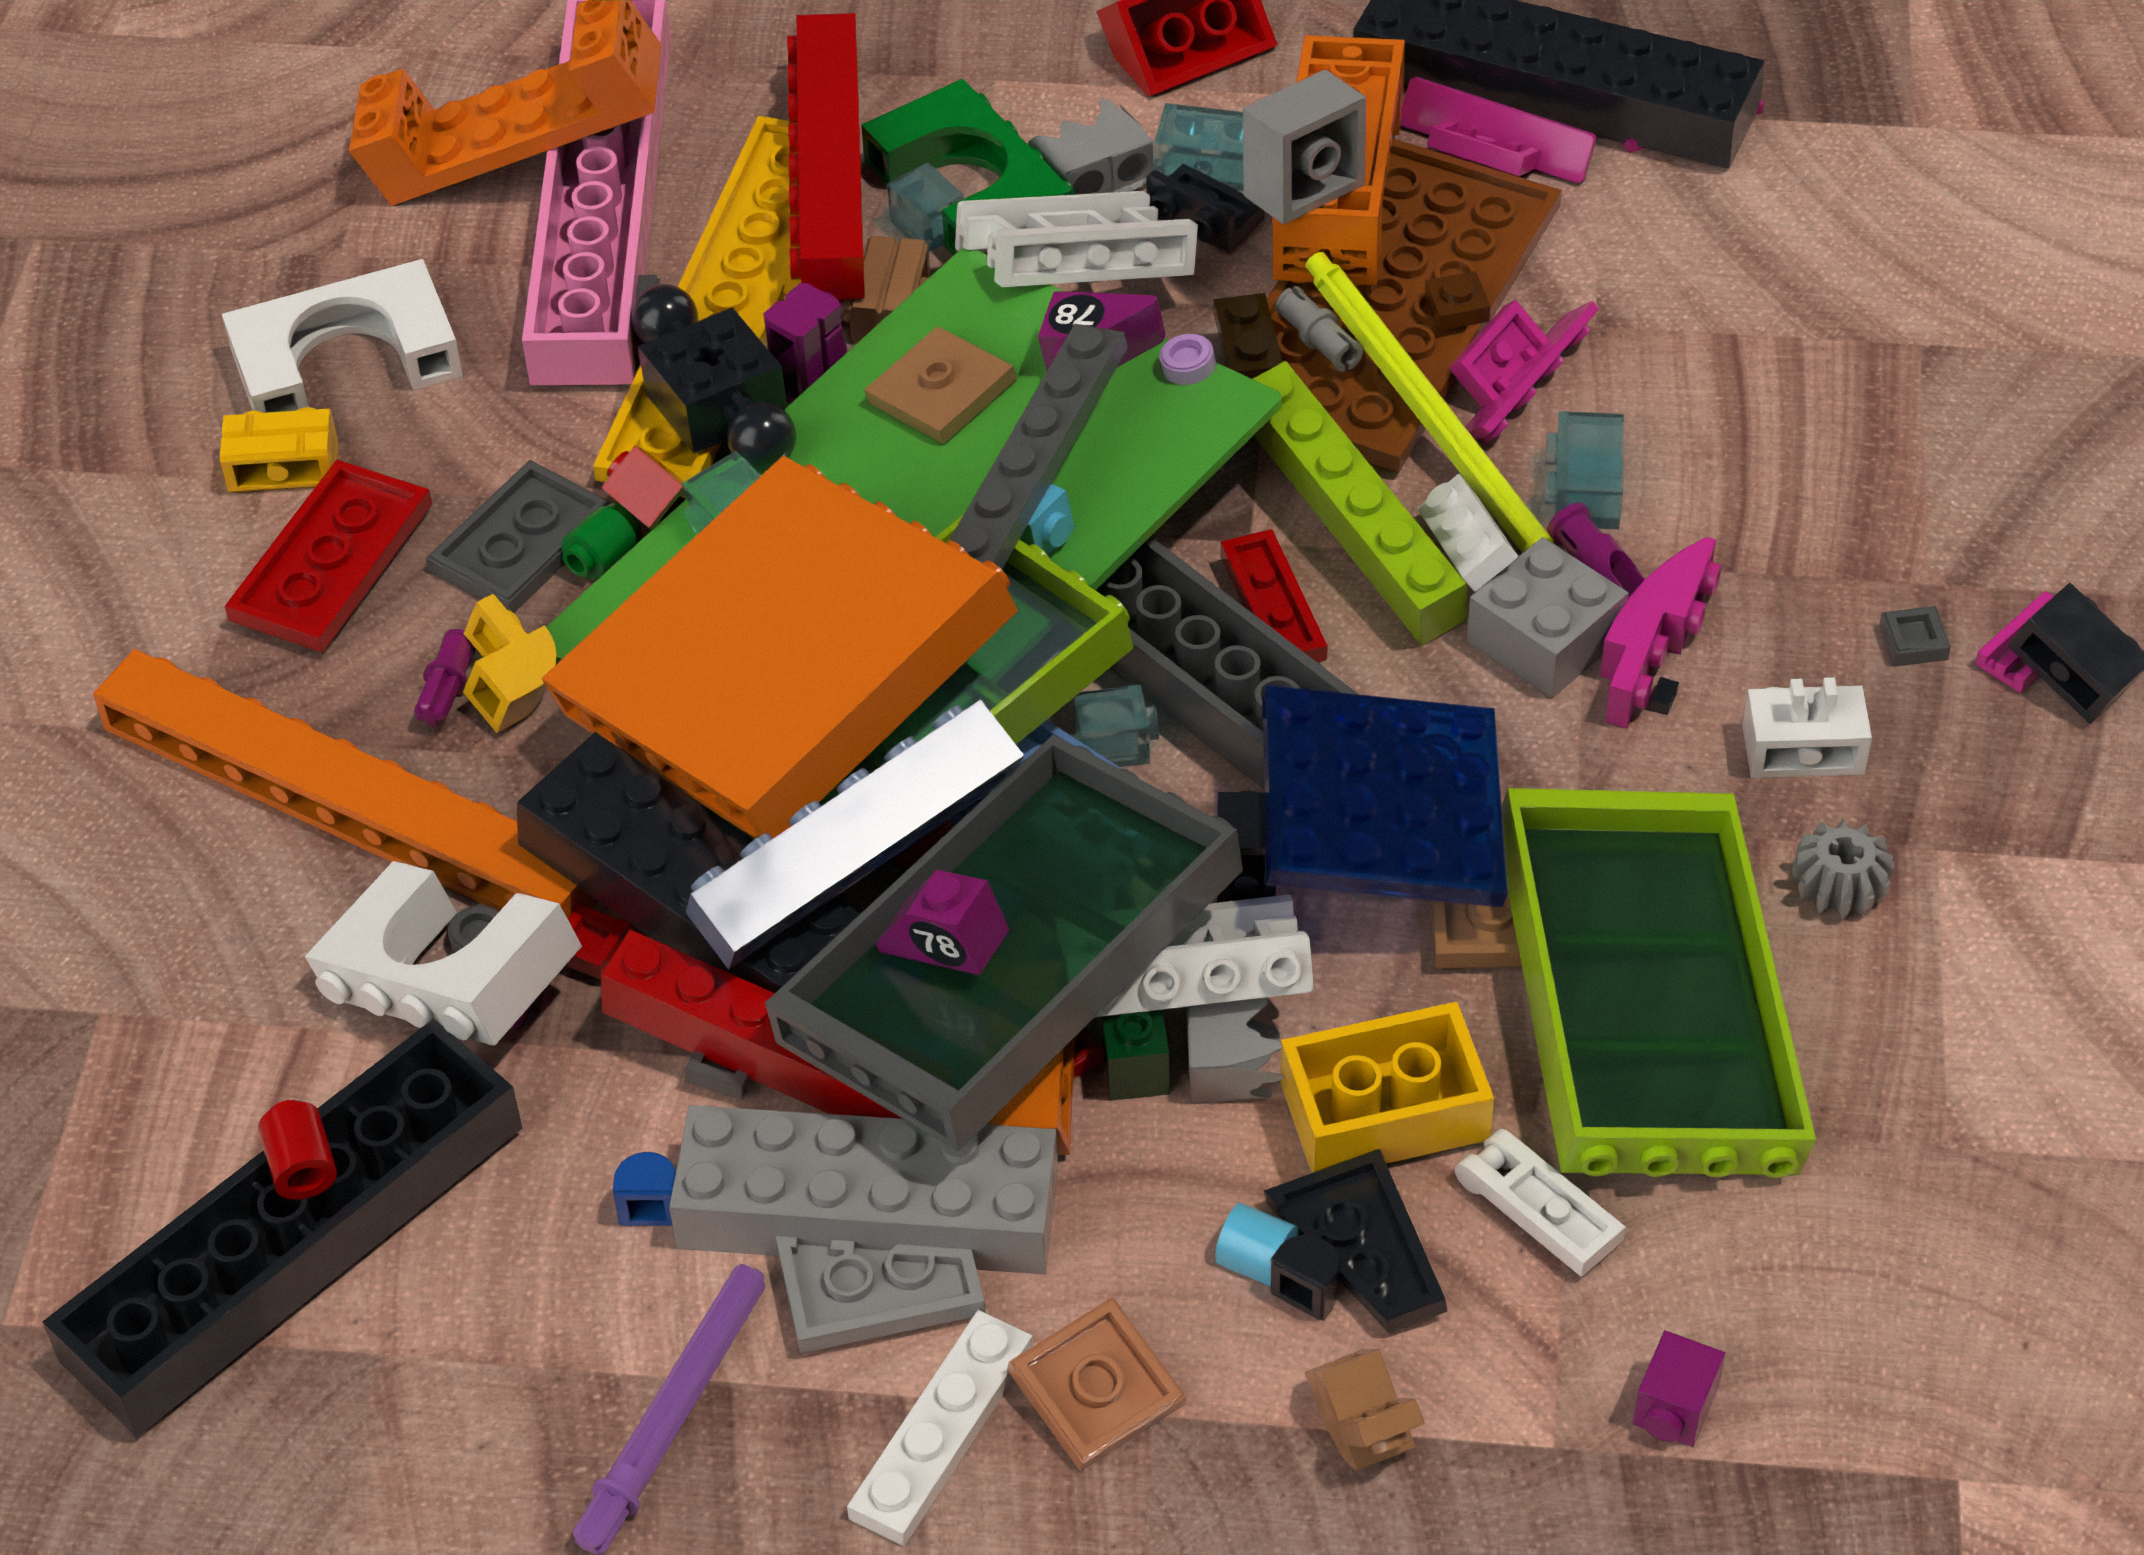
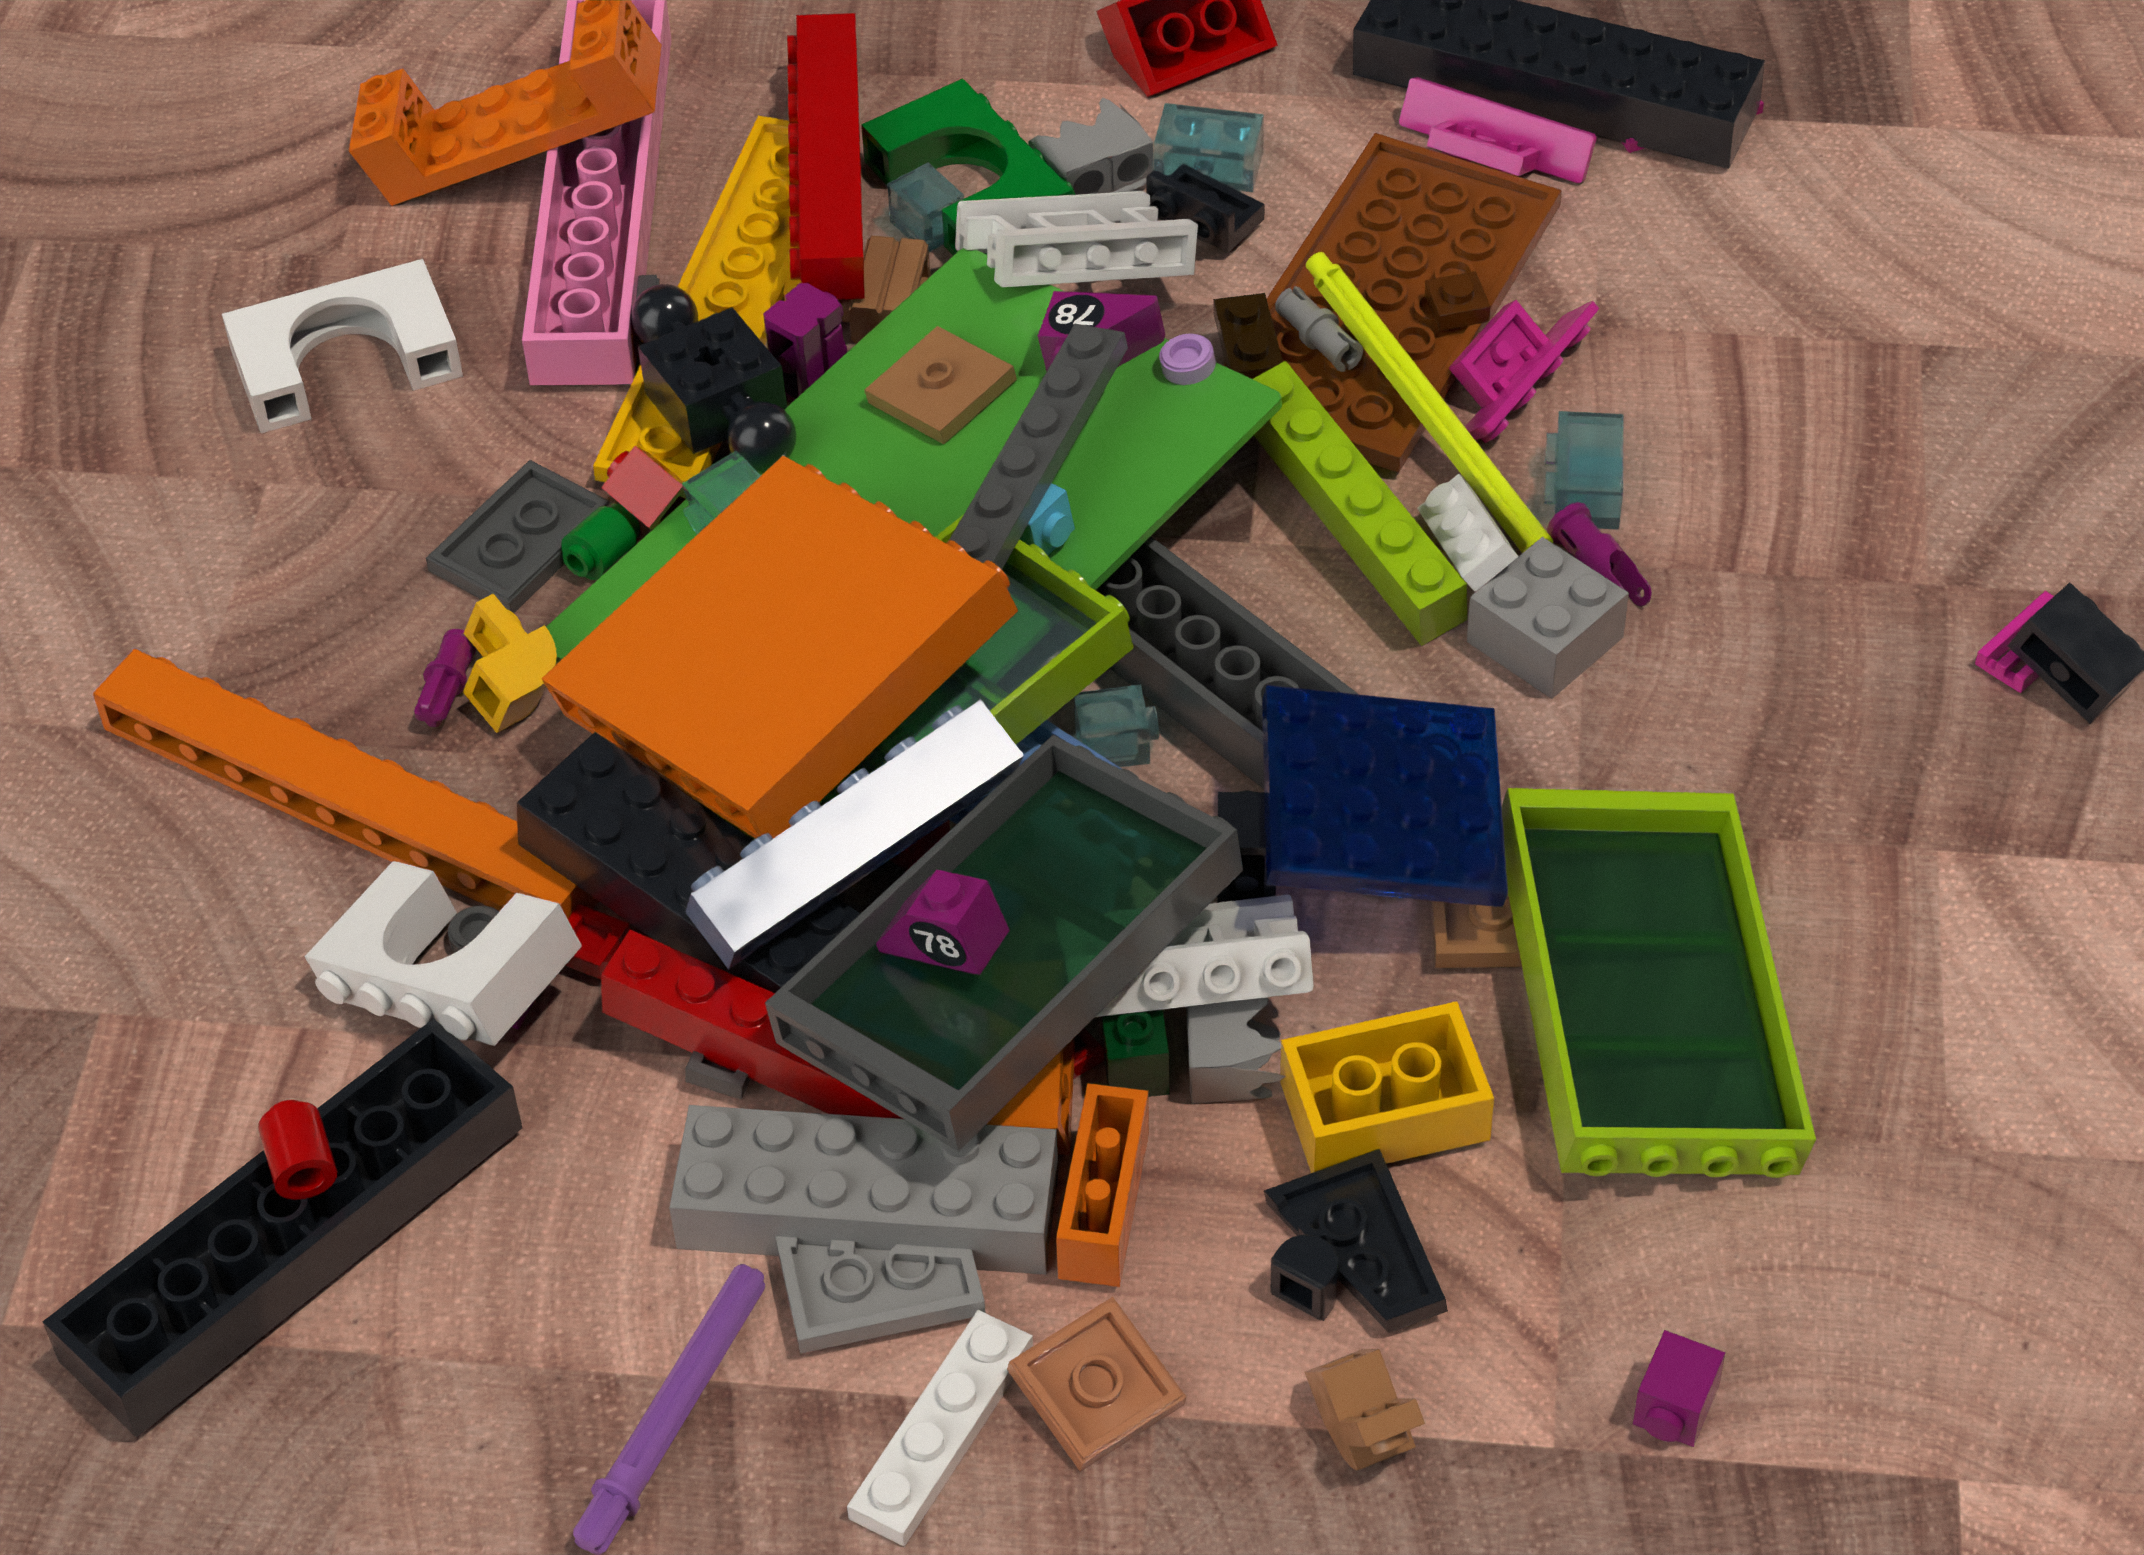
yellow brick [219,407,339,492] -> none
red plate [224,459,432,653] -> none
blue brick [613,1152,676,1226] -> none
medium azure brick [1215,1202,1299,1286] -> none
red plate [1220,529,1328,663] -> none
light grey brick [1243,69,1366,225] -> none
orange plate [1272,35,1405,286] -> none
white plate [1454,1129,1626,1277] -> none
dark pink slope [1600,537,1722,728] -> none
black piece [1649,677,1679,715] -> none
white brick [1742,677,1872,778] -> none
light grey gear [1792,818,1895,920] -> none
dark grey tile [1879,606,1951,667] -> none
none -> orange brick [1056,1083,1149,1287]

